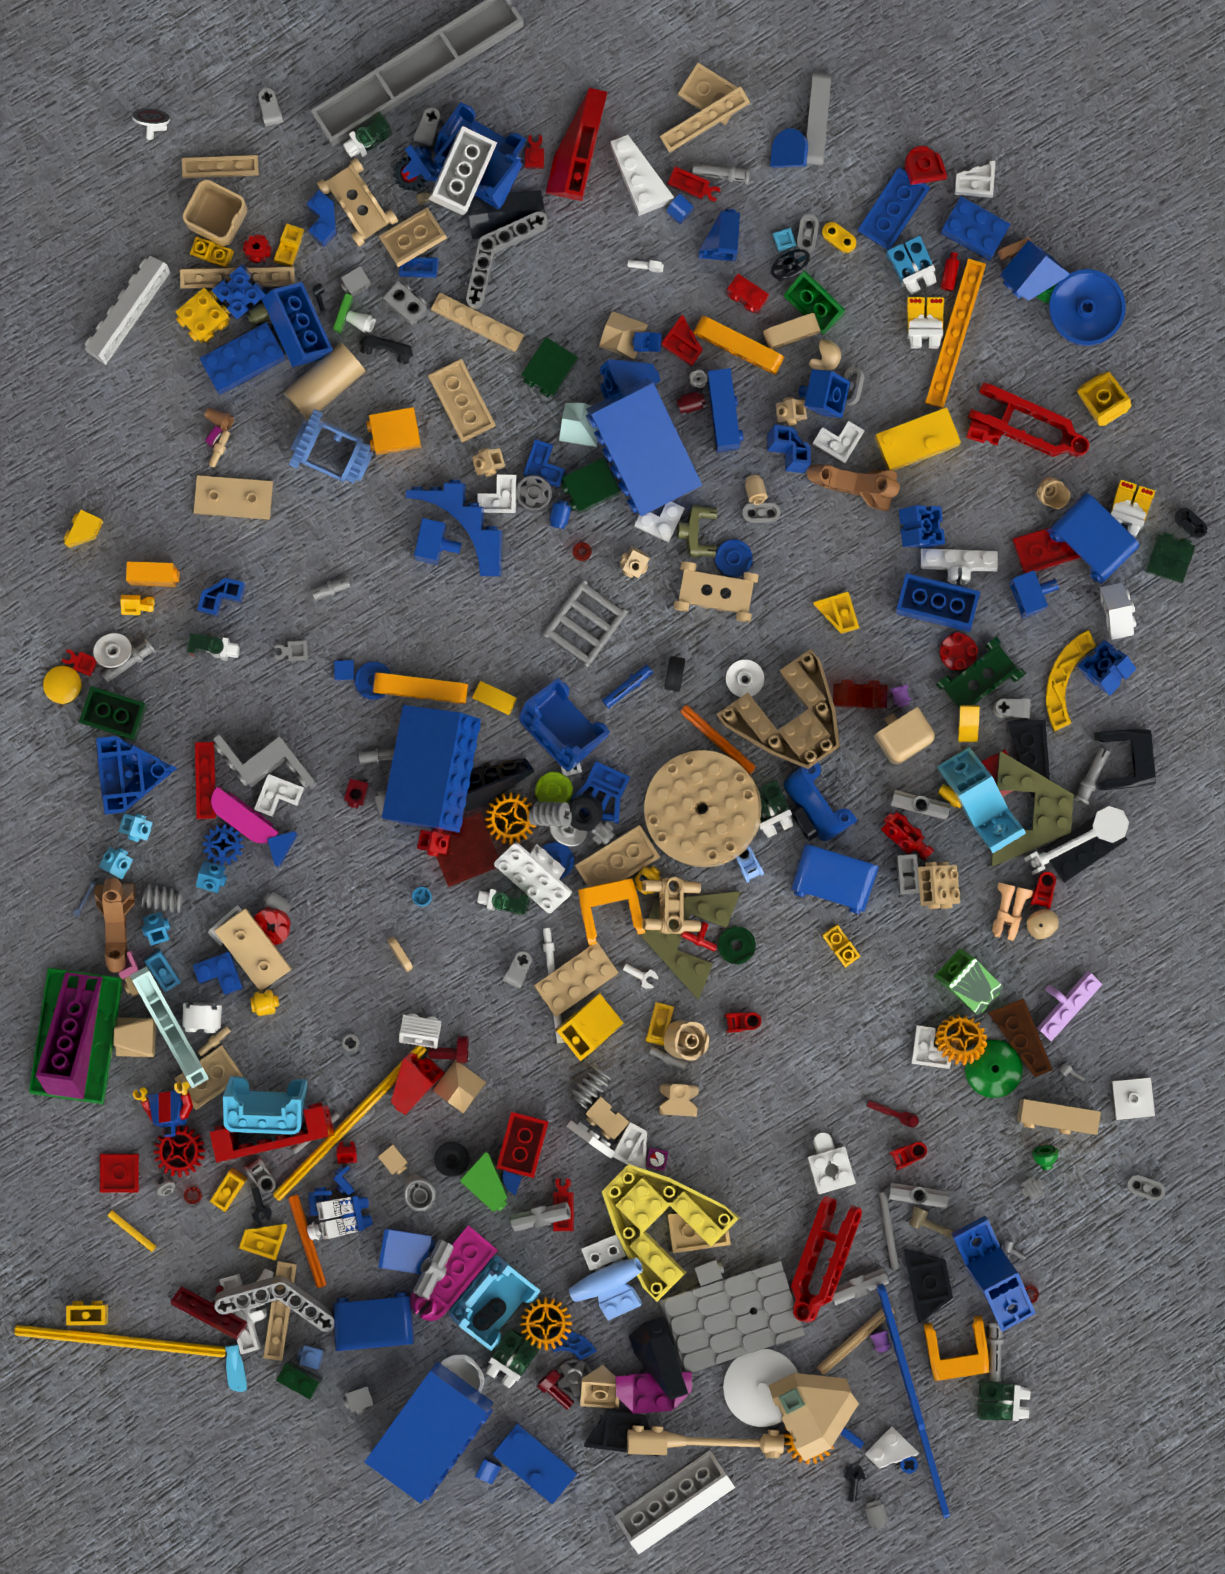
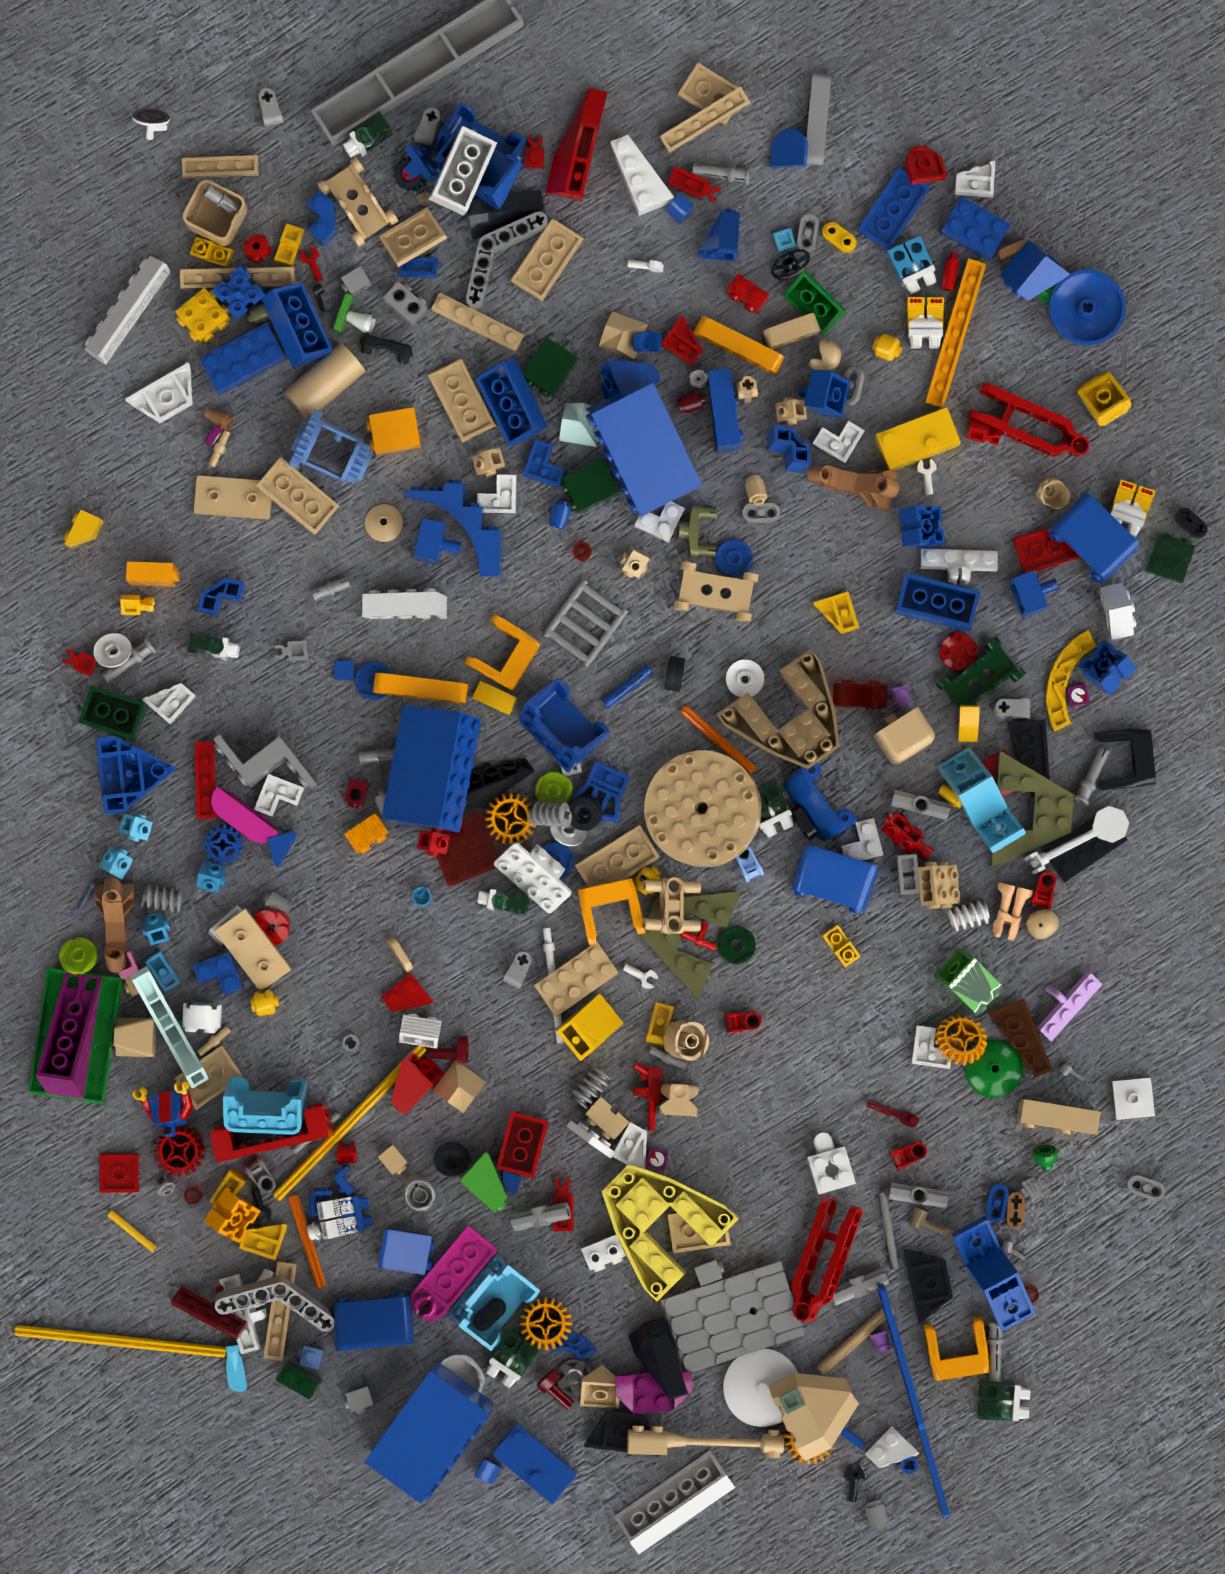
yellow dish [43,666,82,704] -> none
yellow brick [66,1301,108,1325] -> none
light grey piece [413,1239,454,1299] -> none
flat silver wheel [516,475,552,511] -> none
light blue plate [569,1258,643,1321] -> none
light grey gear [591,822,615,845] -> none
none -> lime tile [59,937,98,975]
none -> white wing [125,362,193,424]
none -> white wing [143,683,196,725]
none -> light grey axle [202,185,239,215]
none -> light orange brick [203,1189,261,1243]
none -> tan plate [256,457,339,536]
none -> red bar [300,246,323,283]
none -> light orange brick [344,813,389,855]
none -> white wedge [362,588,447,619]
none -> tan dish [365,504,403,542]
none -> red wing [381,973,434,1012]
none -> light orange connector [464,614,541,691]
none -> blue brick [475,359,548,447]
none -> tan plate [510,218,584,302]
none -> red piece [633,1062,662,1131]
none -> tan piece [736,376,758,403]
none -> white plate [841,818,883,861]
none -> yellow head [872,333,902,361]
none -> white bar [917,459,937,495]
none -> white piece [947,899,990,931]
none -> blue plate [985,1184,1009,1222]
none -> medium nougat beam [1006,1192,1025,1229]
none -> tile [1066,684,1090,707]

